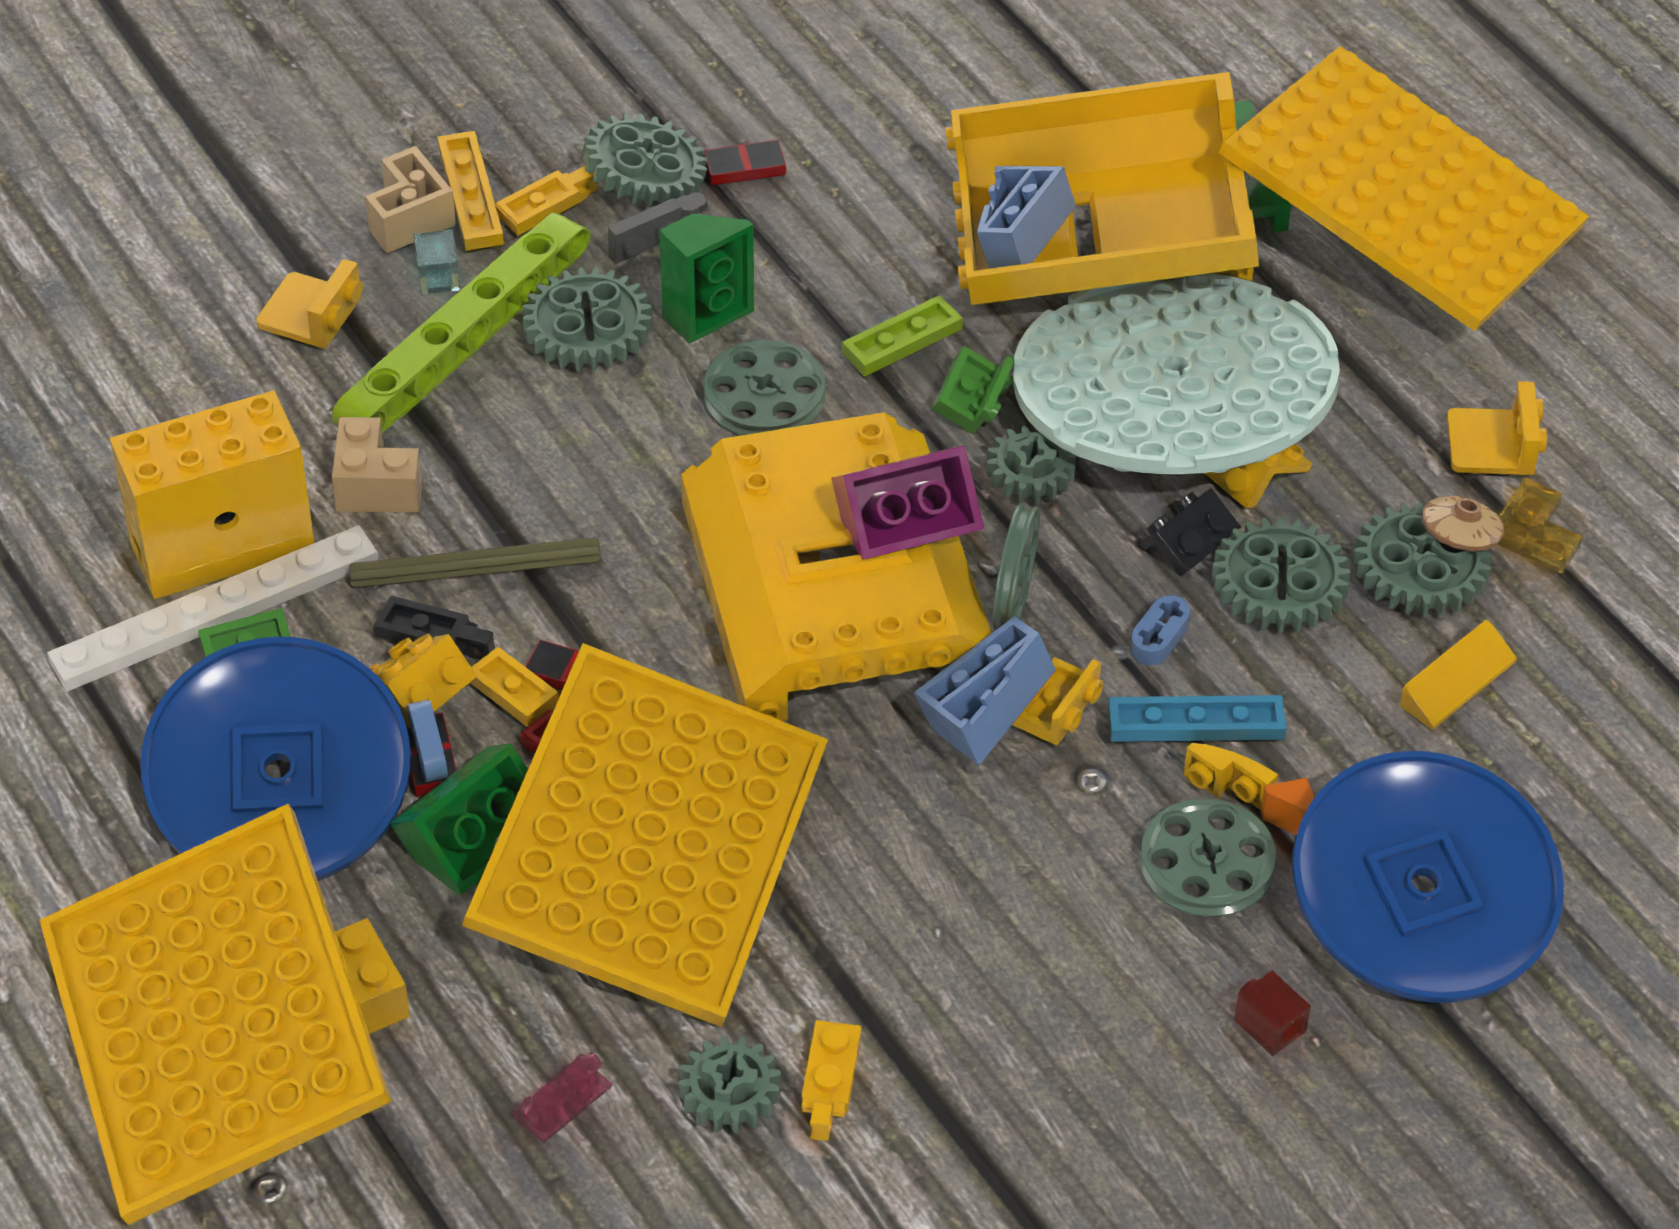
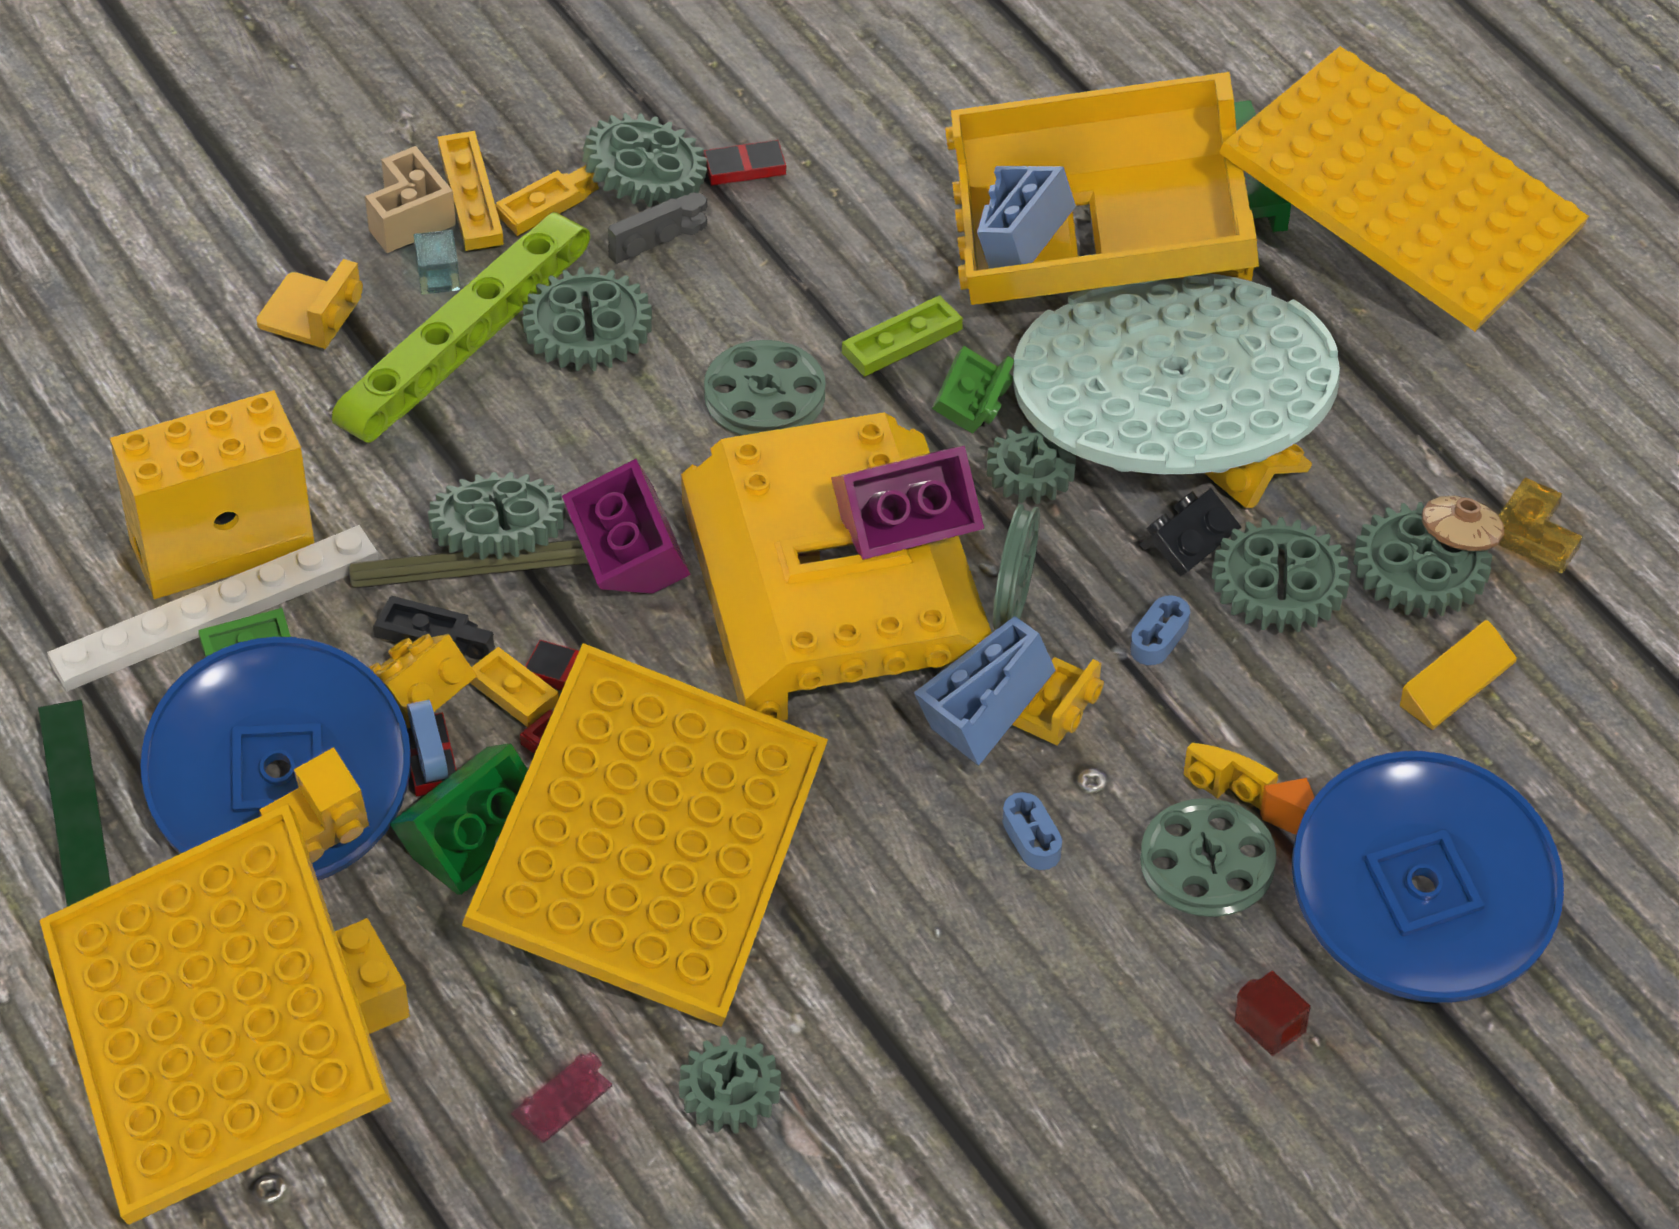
tan brick [332,417,422,513] -> none
green slope [659,214,754,344] -> none
yellow hinge [801,1020,862,1141] -> none
dark azure plate [1108,695,1287,742] -> none
yellow bracket [1447,381,1547,475] -> none
none -> dark green tile [38,699,111,907]
none -> yellow brick [259,747,369,863]
none -> sand green gear [428,472,565,560]
none -> magenta slope [562,459,691,594]
none -> medium blue beam [1002,792,1062,870]

